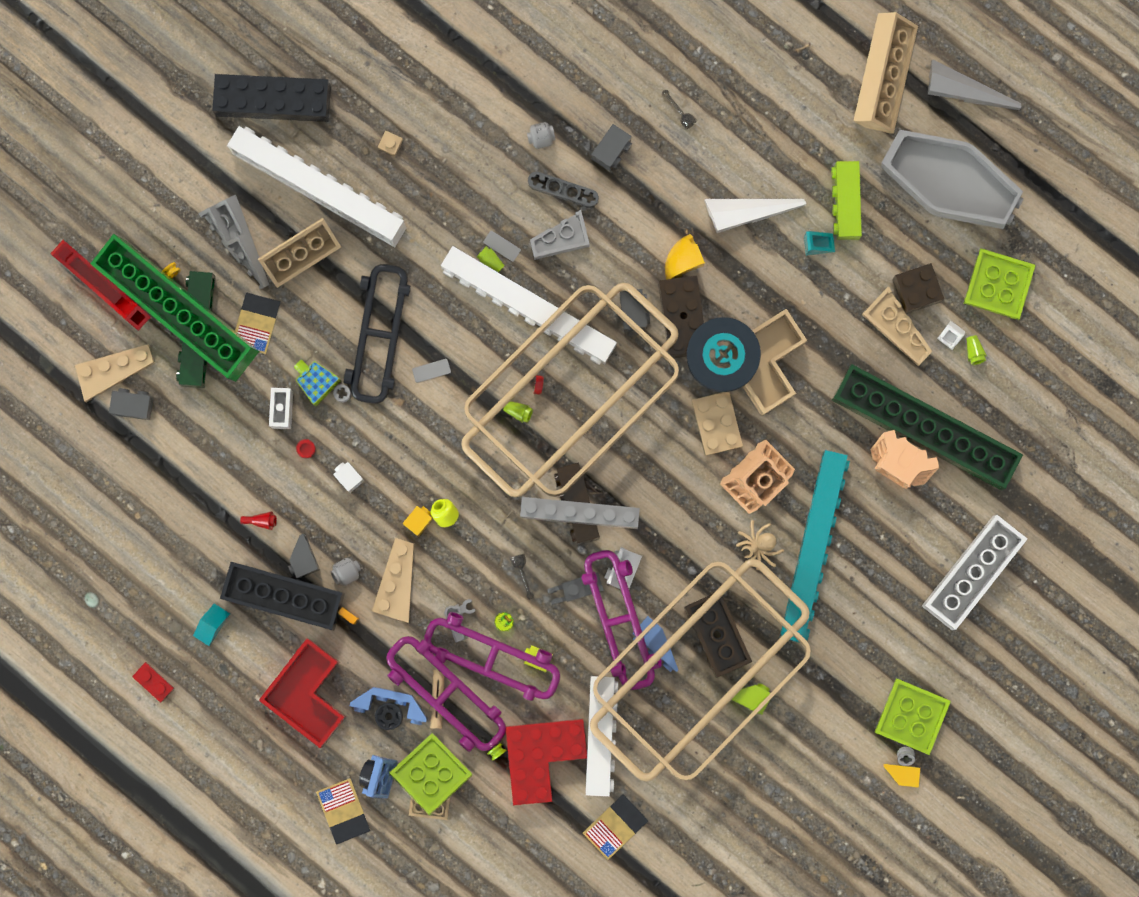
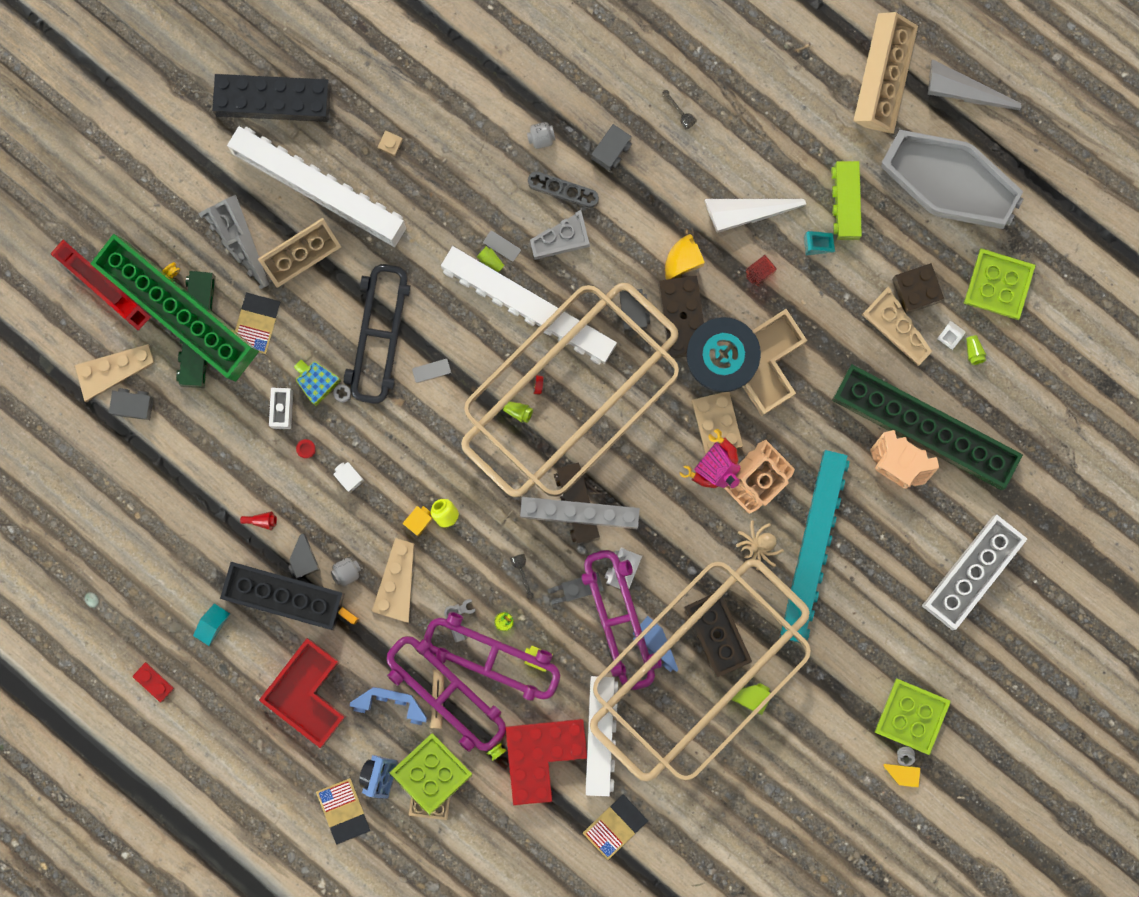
black wheel [375,703,403,730] -> none
none -> torso [680,429,741,489]
none -> clear red brick [746,255,777,286]

